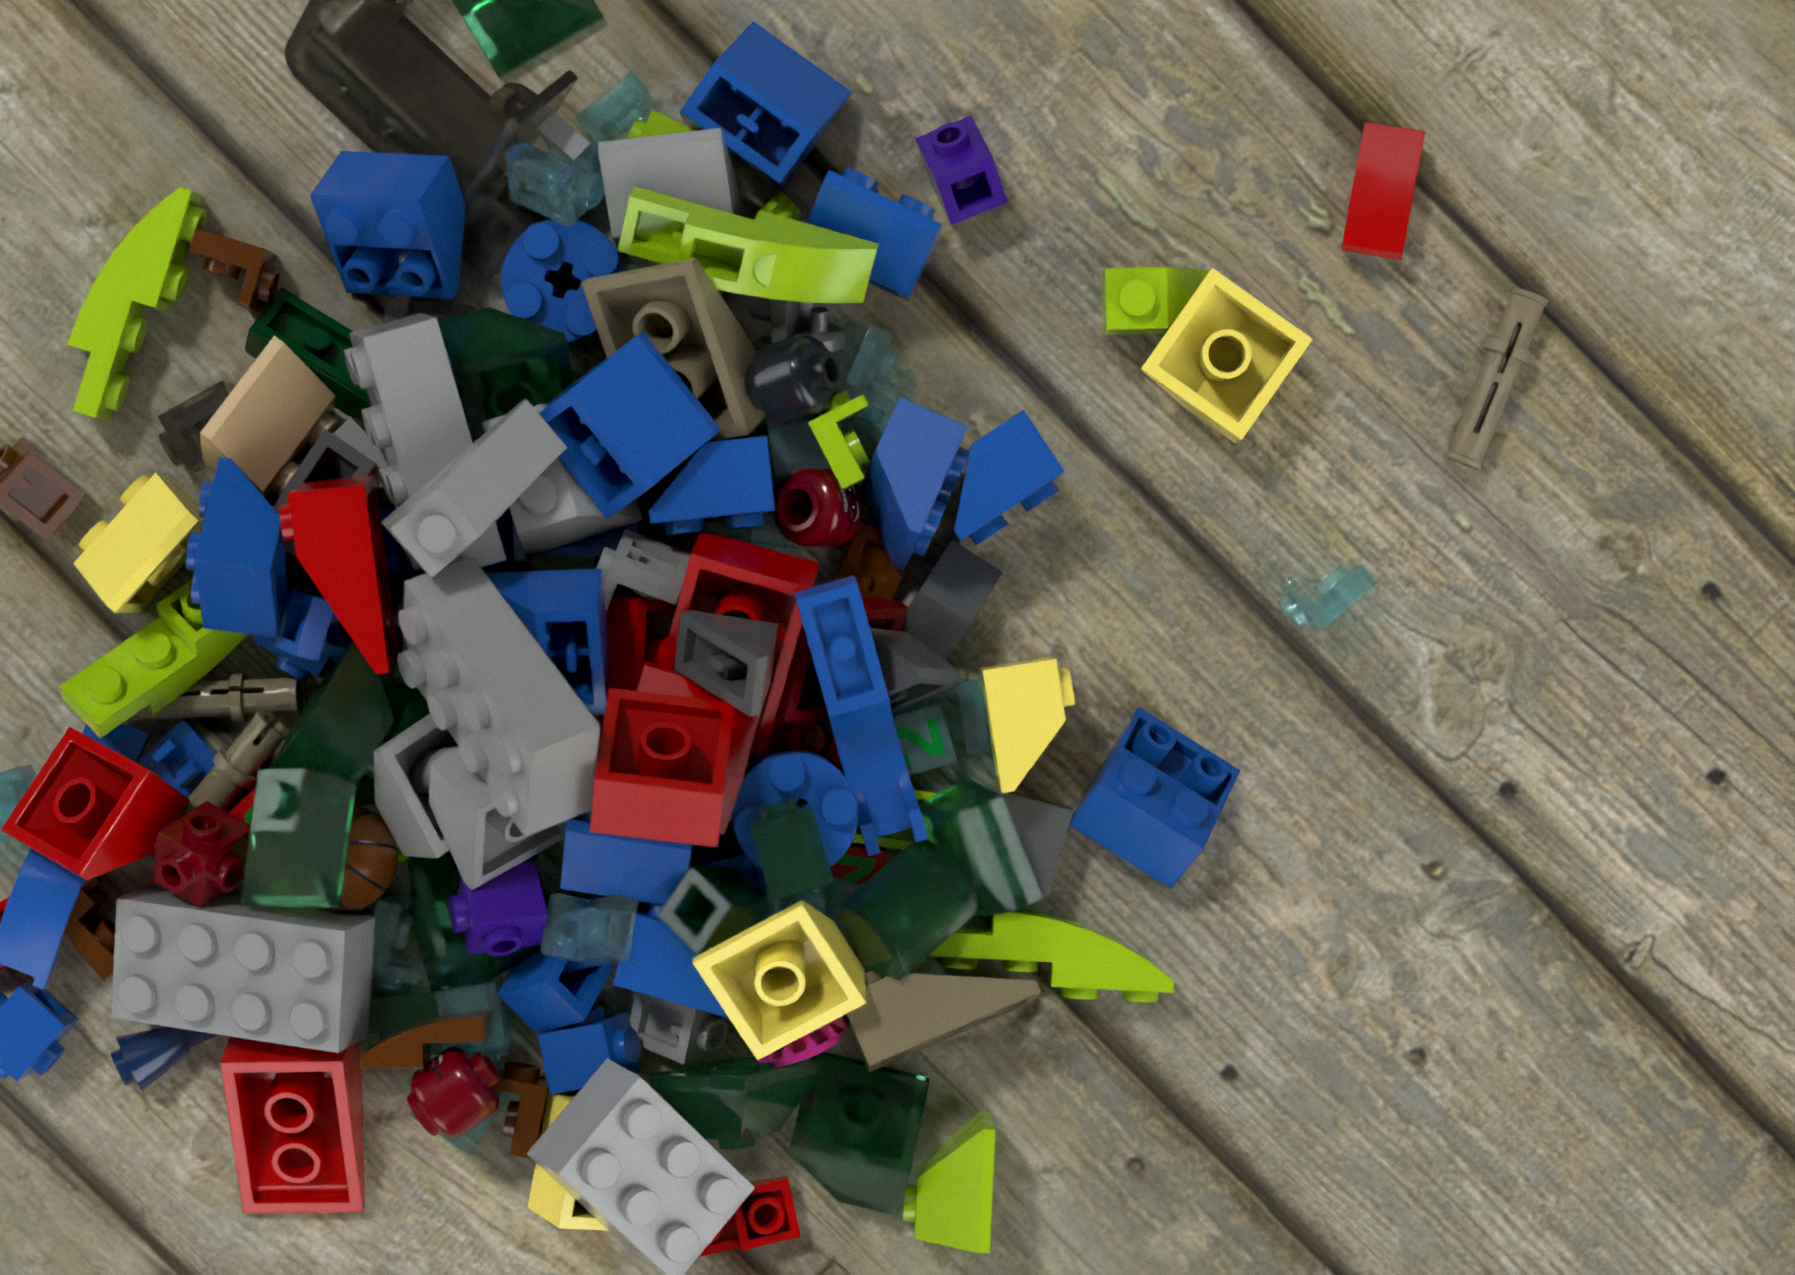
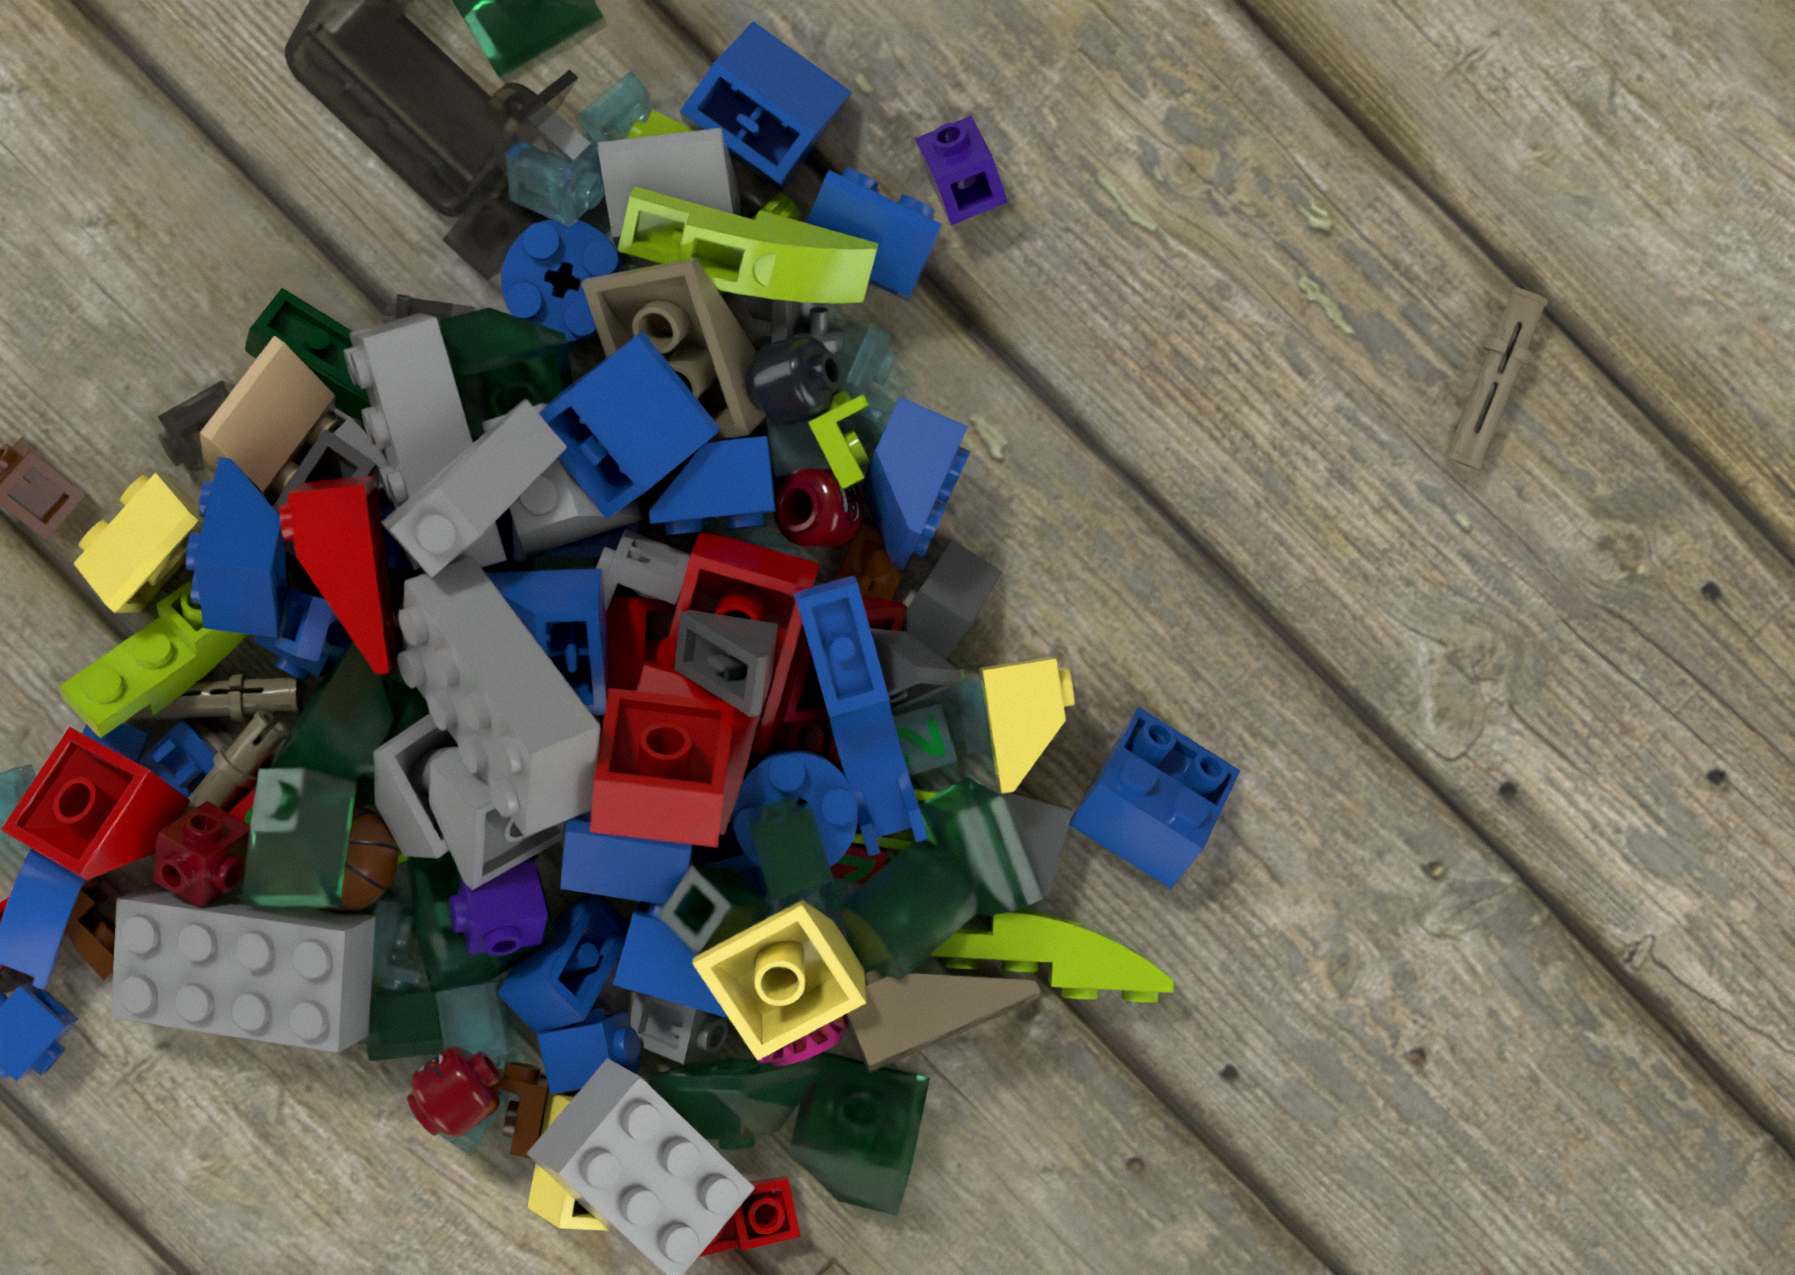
lime slope [67,187,207,421] -> none
dark blue cone [110,1027,217,1091] -> none
reddish brown bracket [189,228,281,312] -> none
red slope [220,1037,365,1213] -> none
blue slope [310,151,466,299] -> none
reddish brown slope [360,1010,492,1069] -> none
clear light blue bracket [541,893,638,966] -> none
lime slope [903,1111,996,1254] -> none
blue slope [951,410,1065,546] -> none
lime slope [1100,267,1222,335] -> none
light yellow slope [1140,268,1313,443] -> none
clear light blue bracket [1276,564,1377,631] -> none
red slope [1342,122,1425,260] -> none

